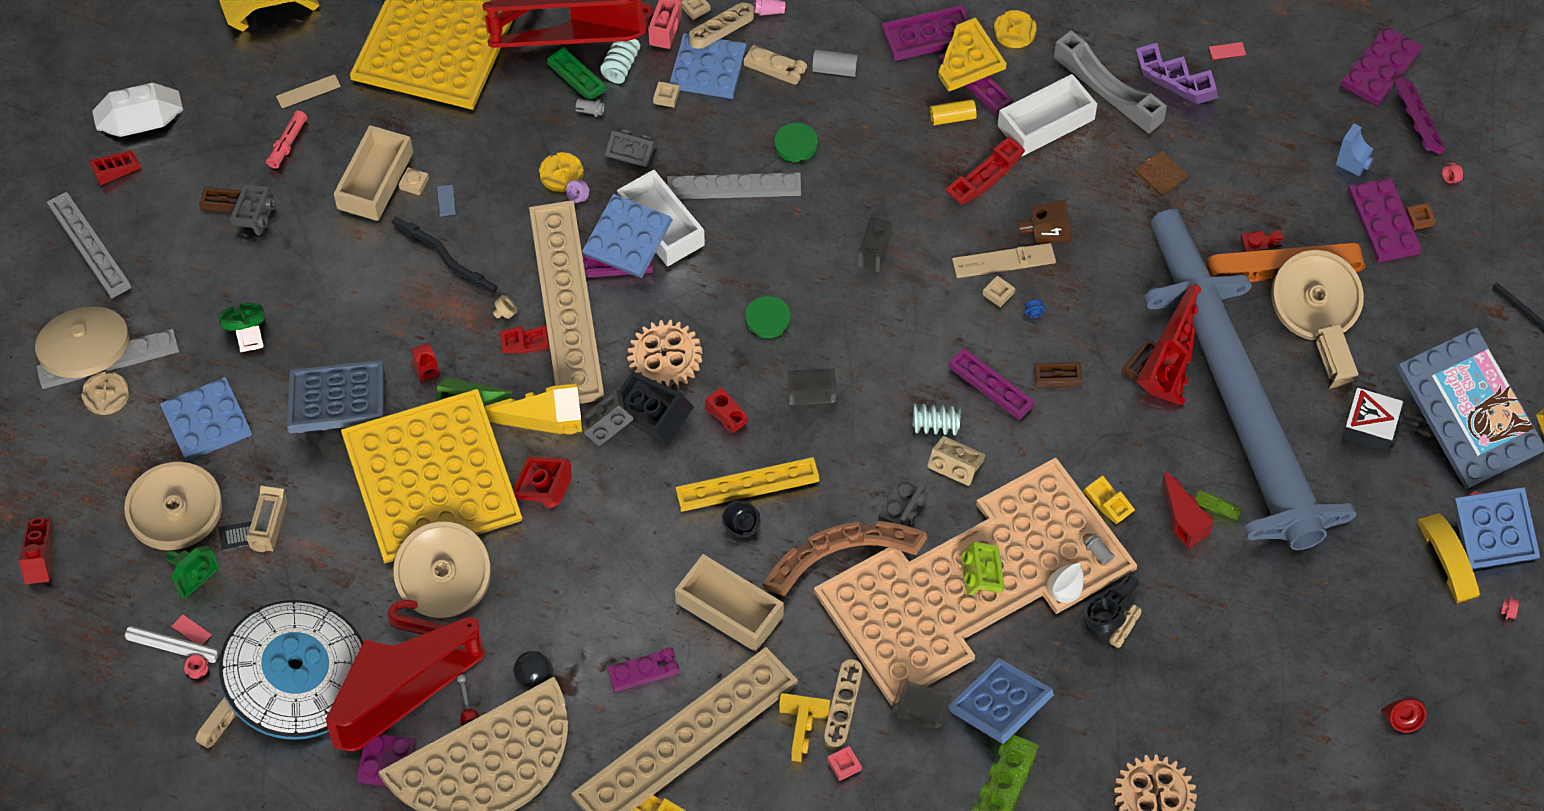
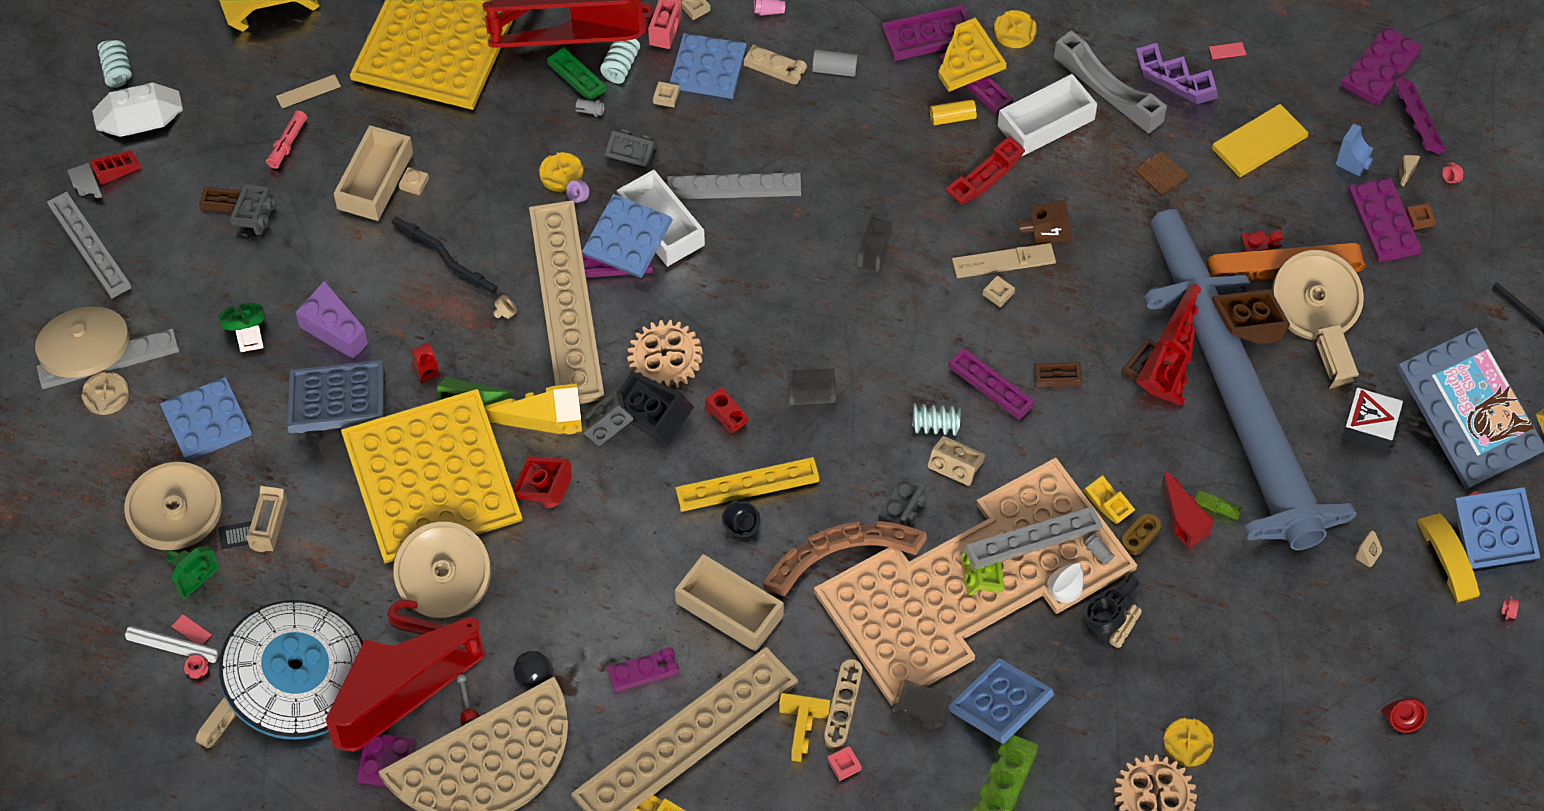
red slope [19,518,52,584] -> none
sand blue window [437,185,456,216] -> none
red slope [500,325,550,353] -> none
tan beam [689,2,754,49] -> none
green tile [745,296,791,338] -> none
green tile [774,123,818,162] -> none
blue plate [1024,300,1046,318] -> none
none -> light grey slope [67,163,102,198]
none -> light aqua piece [98,40,132,88]
none -> medium lavender wedge [296,281,368,359]
none -> light grey plate [964,507,1103,570]
none -> pearl gold plate [1121,514,1161,555]
none -> yellow tile [1163,718,1214,767]
none -> reddish brown slope [1211,289,1290,344]
none -> yellow tile [1212,104,1309,178]
none -> tan slope [1355,531,1382,567]
none -> tan slope [1398,155,1420,186]

